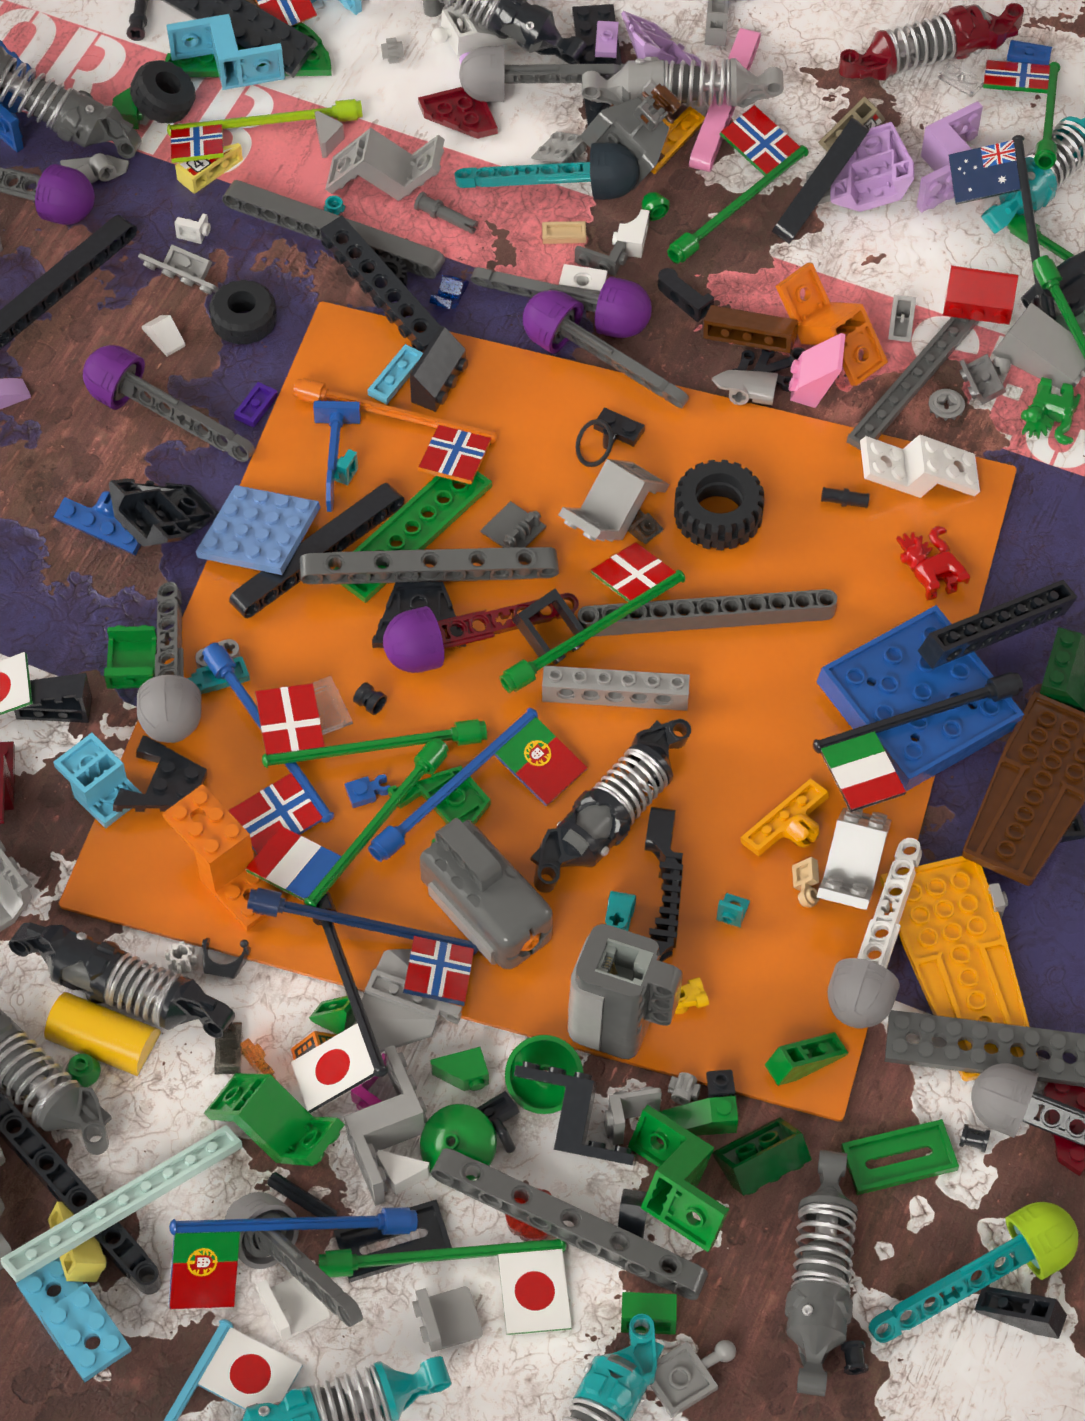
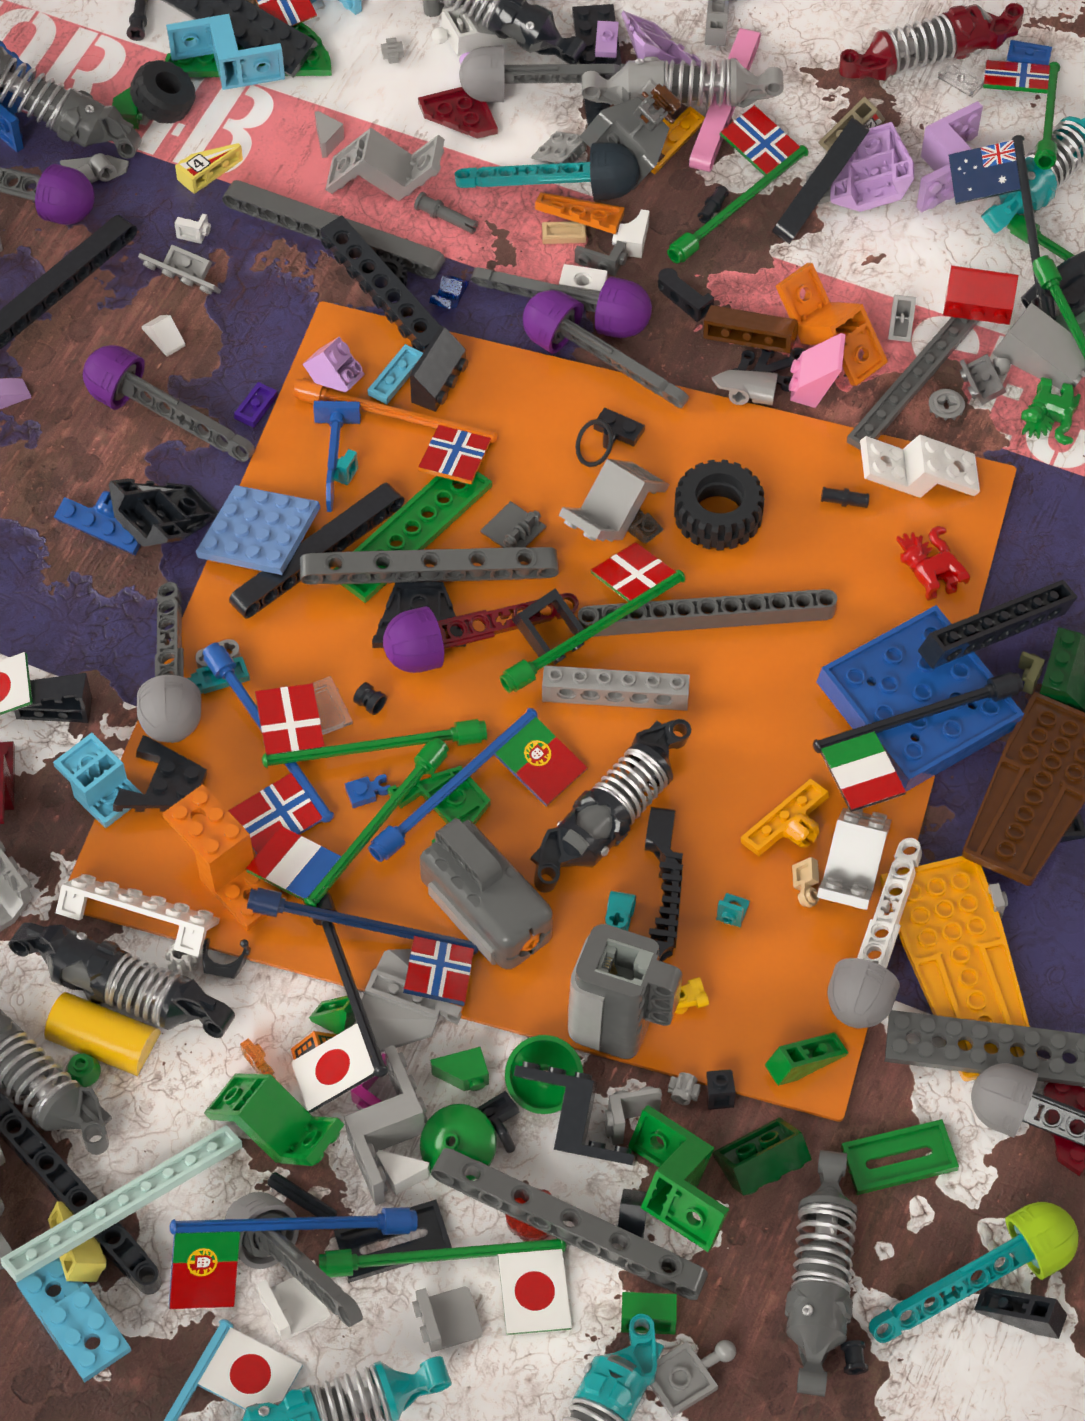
green panel [104,625,157,689] -> none
flag [167,99,363,163] -> none
black tyre [209,280,277,345] -> none
clear smoke slope [214,1022,243,1075] -> none
teal plate [324,196,345,215] -> none
green cone [641,192,670,221] -> none
green slope [658,1096,738,1139] -> none
black bush [959,1124,990,1153] -> none
none -> white bracket [56,874,220,957]
none -> lavender slope [303,337,365,392]
none -> orange wing [535,192,625,234]
none -> black pin [697,185,729,224]
none -> olive bracket [1018,652,1045,695]

